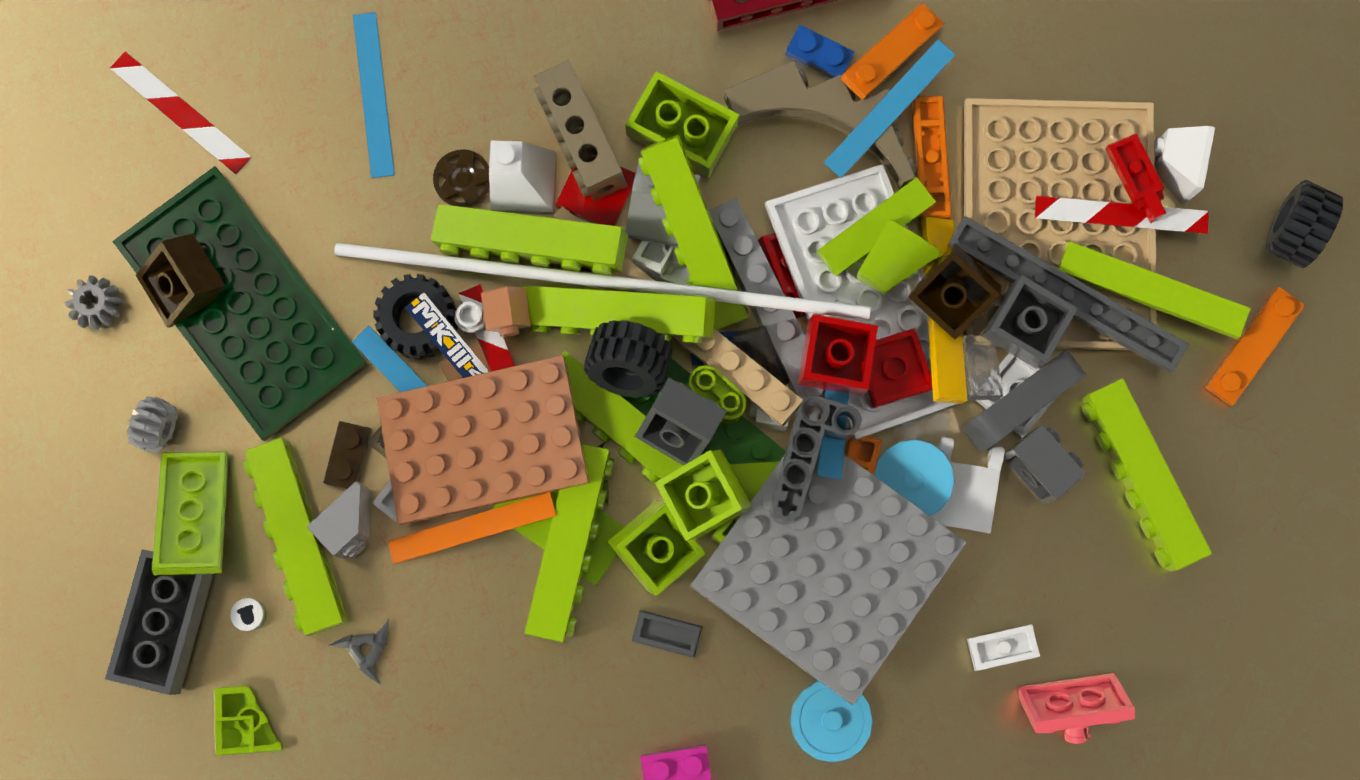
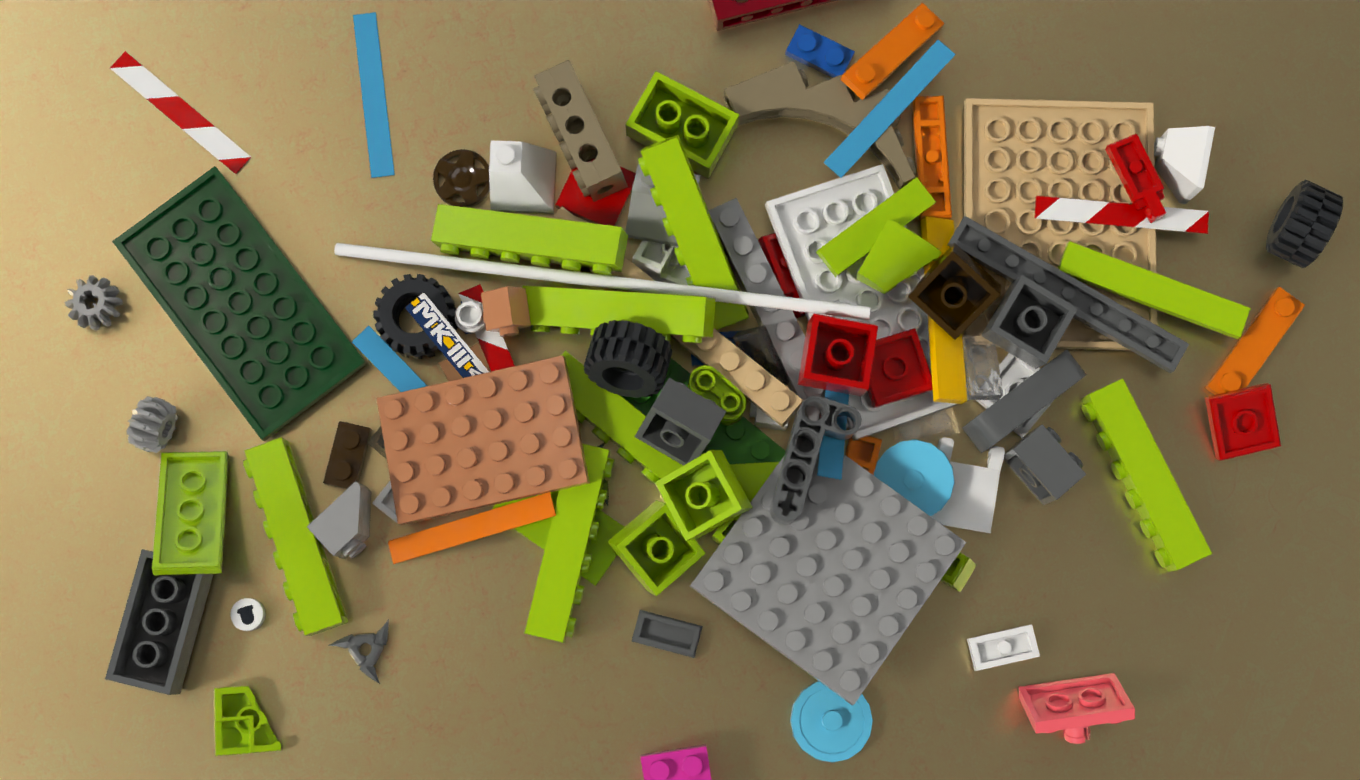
dark brown slope [135,233,225,328] -> none
none -> lime slope [941,553,976,592]
none -> red tile [1205,383,1281,461]

